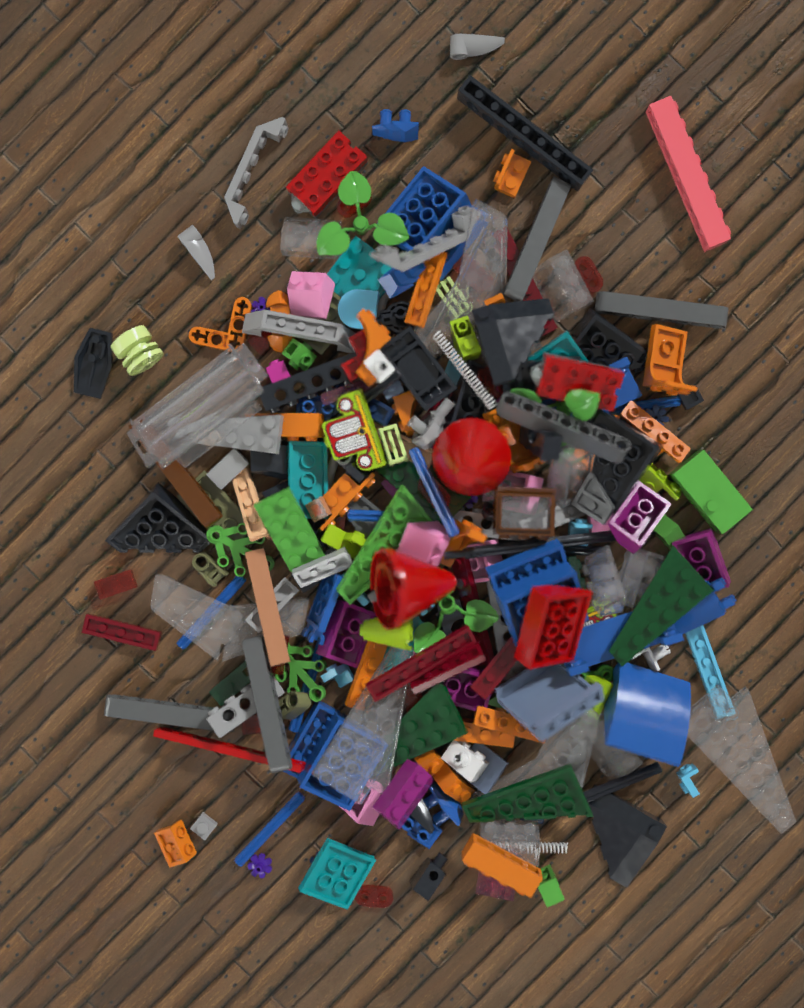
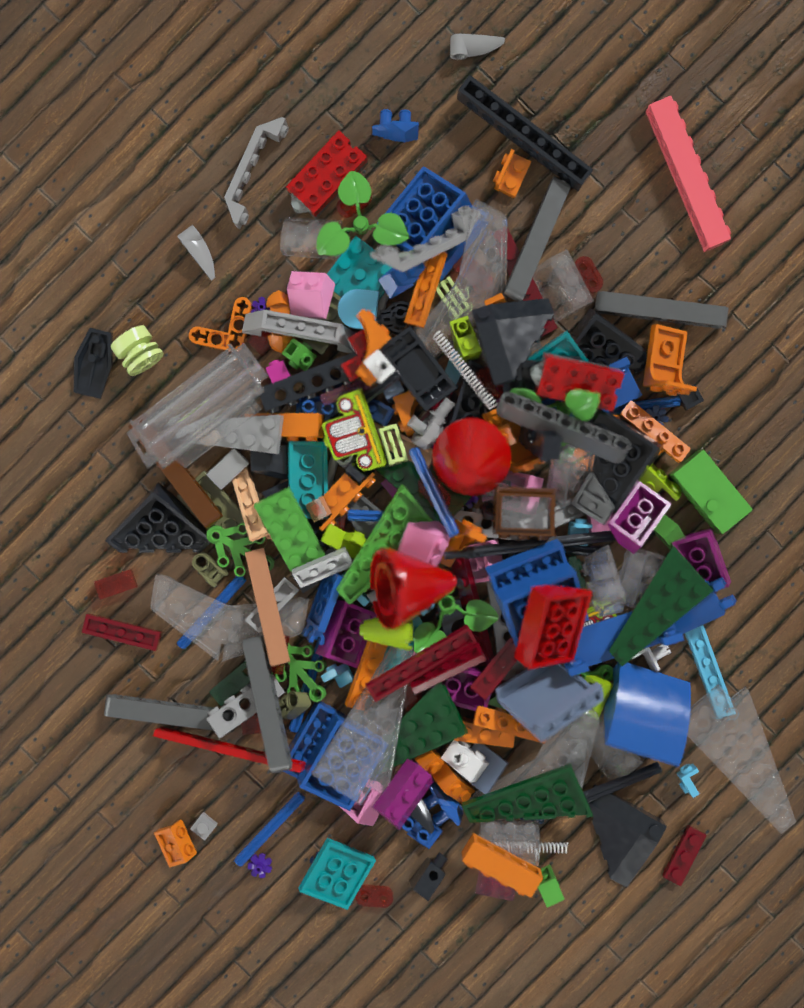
none -> dark red plate [662,825,707,886]

